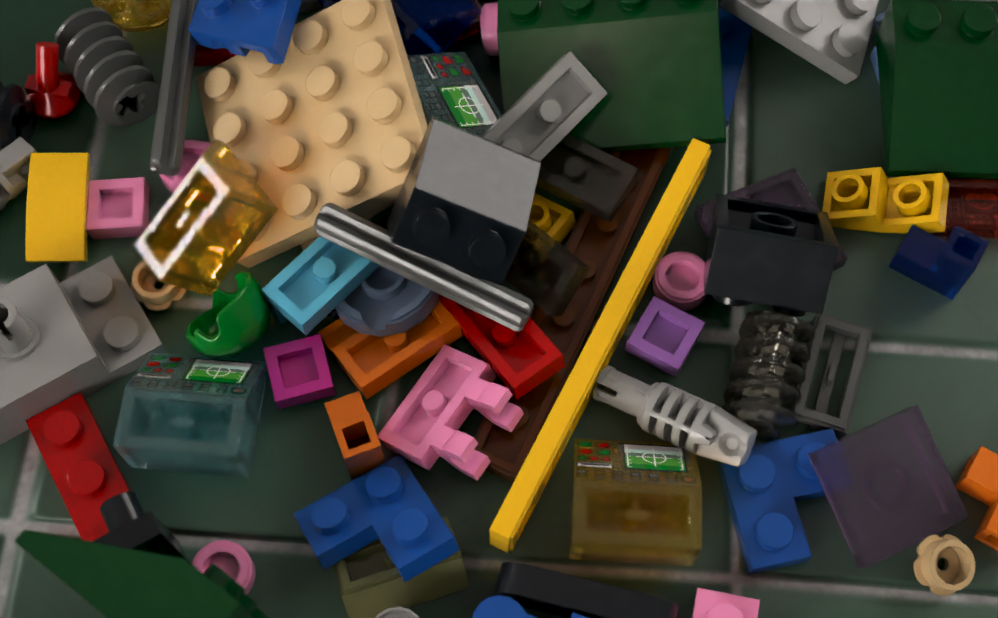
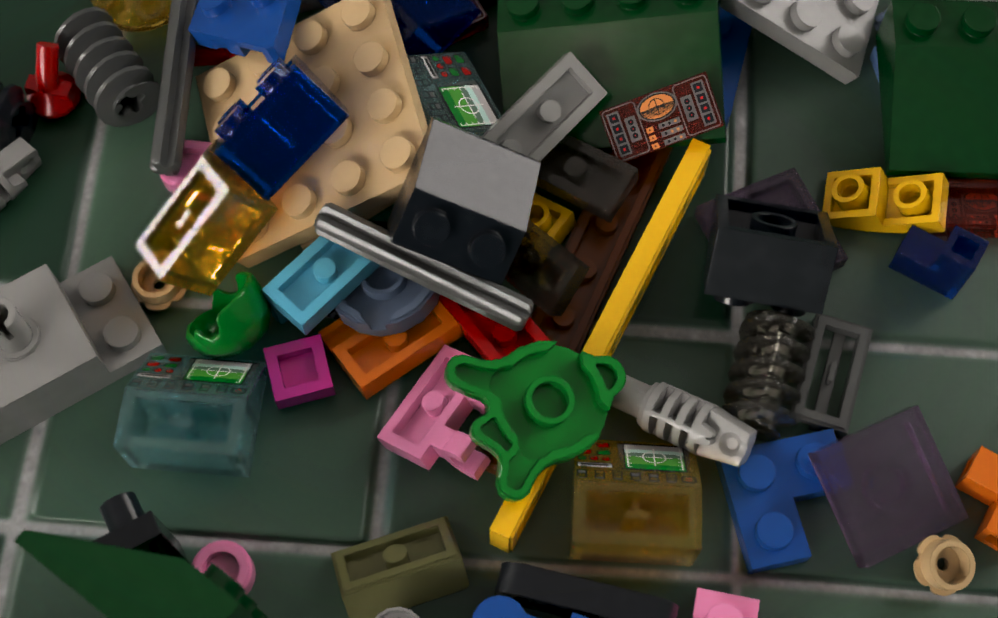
yellow slope [25,153,90,263] -> none
red plate [25,392,132,541] -> none
bright pink tile [86,177,150,240] -> none
blue plate [293,454,460,582] -> none
orange piece [324,391,385,480] -> none
bright pink tile [480,2,499,57] -> none
medium lavender plate [625,296,705,378] -> none
bright pink tile [652,251,707,311] -> none
none -> clear blue slope [214,54,349,201]
none -> green tile [444,341,626,503]
none -> tile [599,72,725,165]

